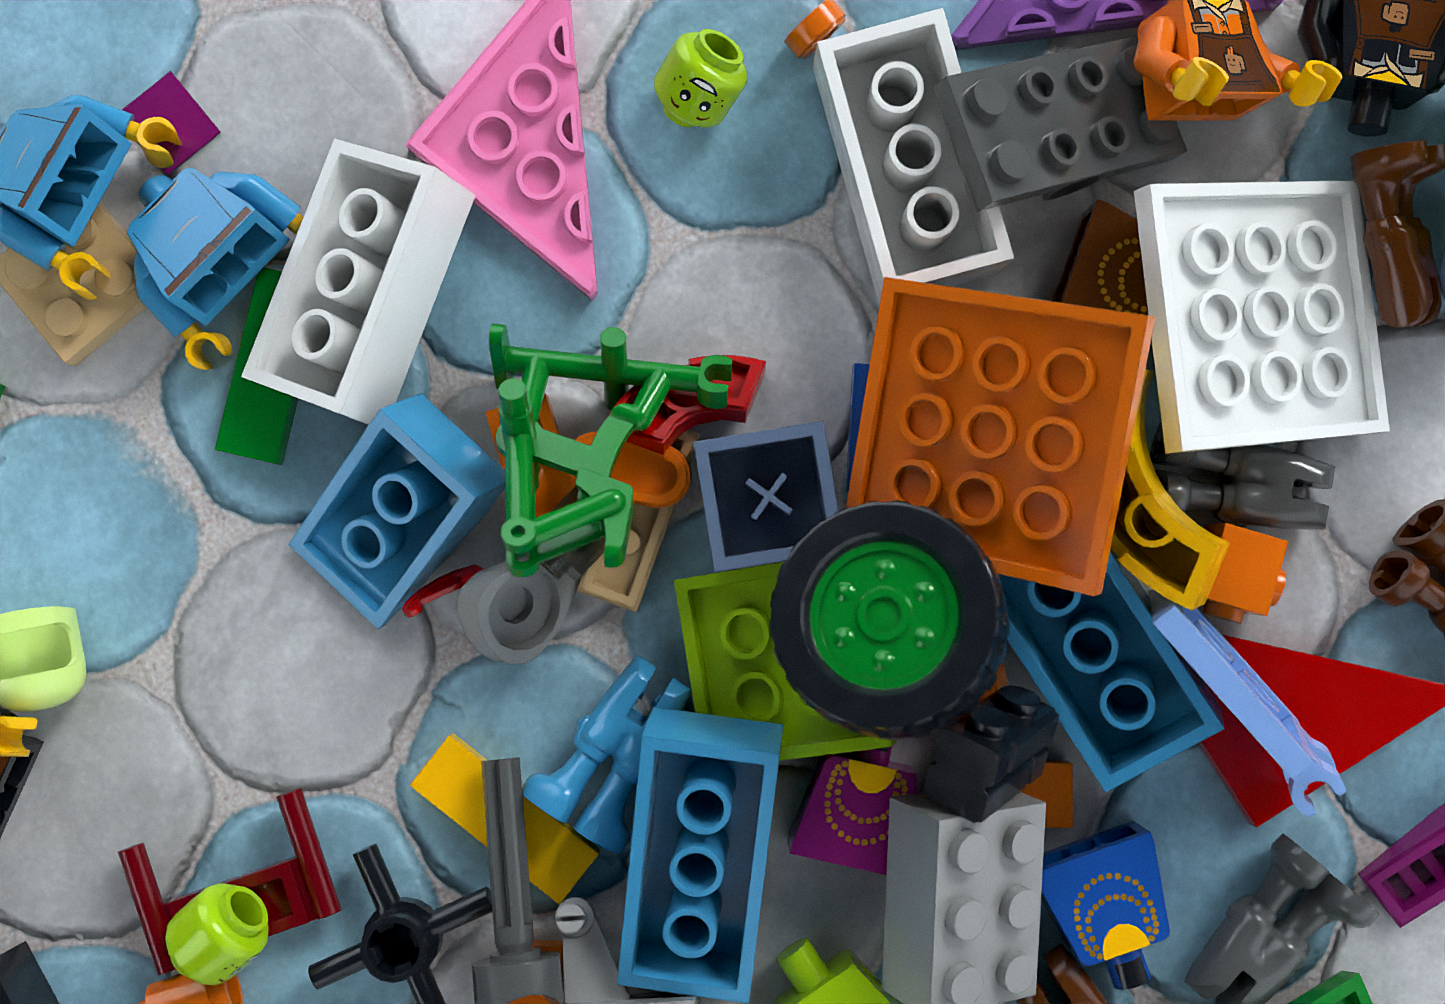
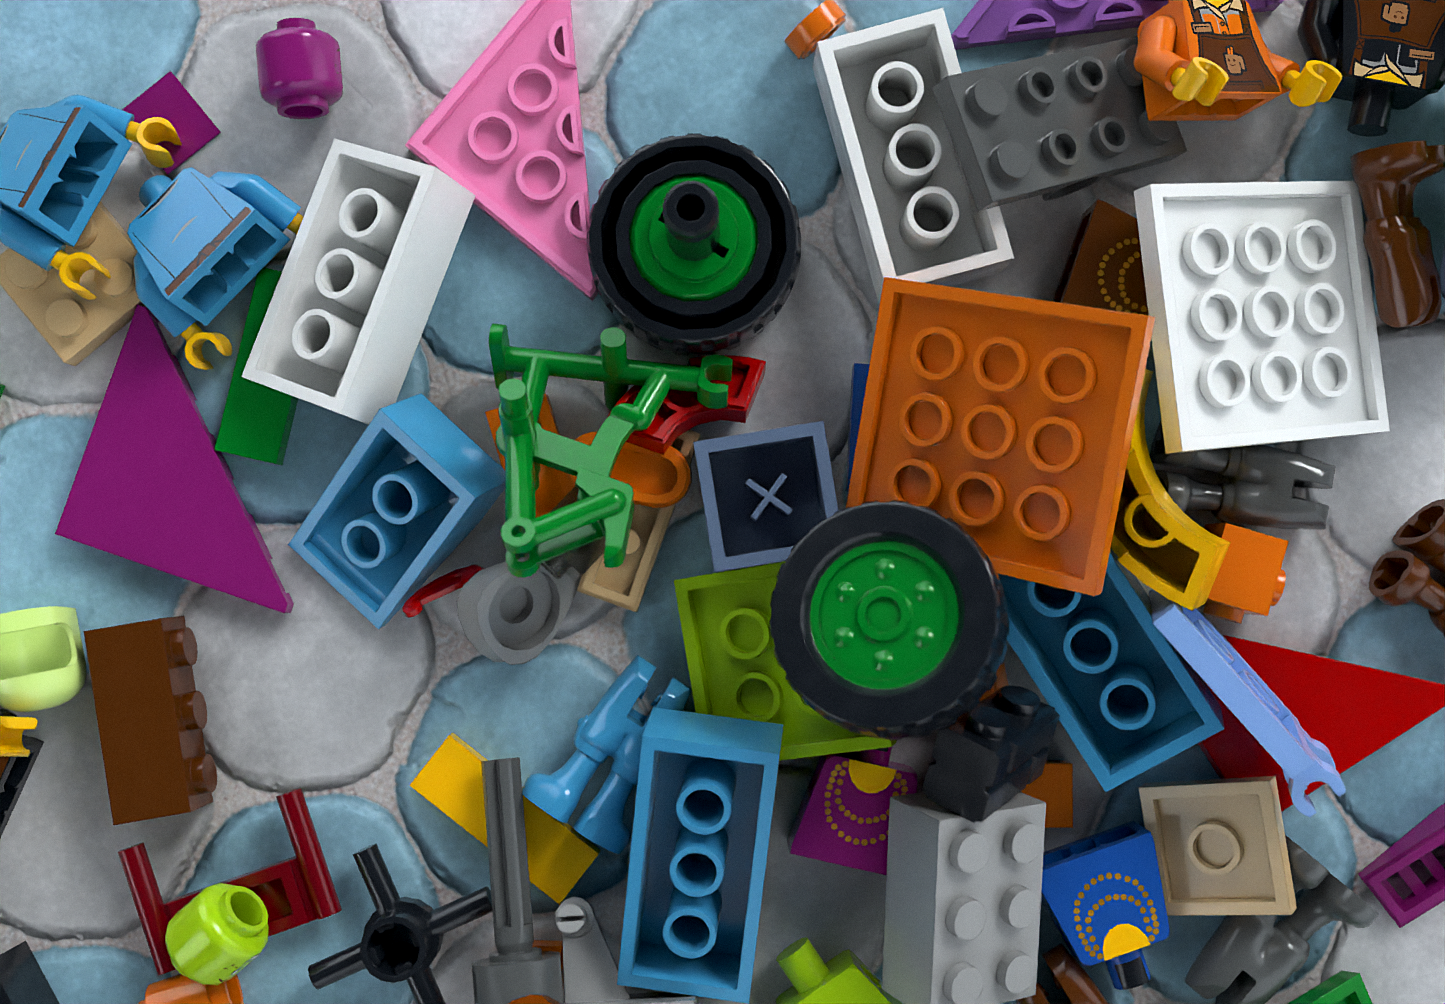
lime head [654,29,748,128] -> none
none -> magenta tile [55,305,294,613]
none -> reddish brown brick [84,616,217,825]
none -> magenta head [256,18,343,119]
none -> black wheel [587,133,801,356]
none -> tan plate [1138,776,1297,916]

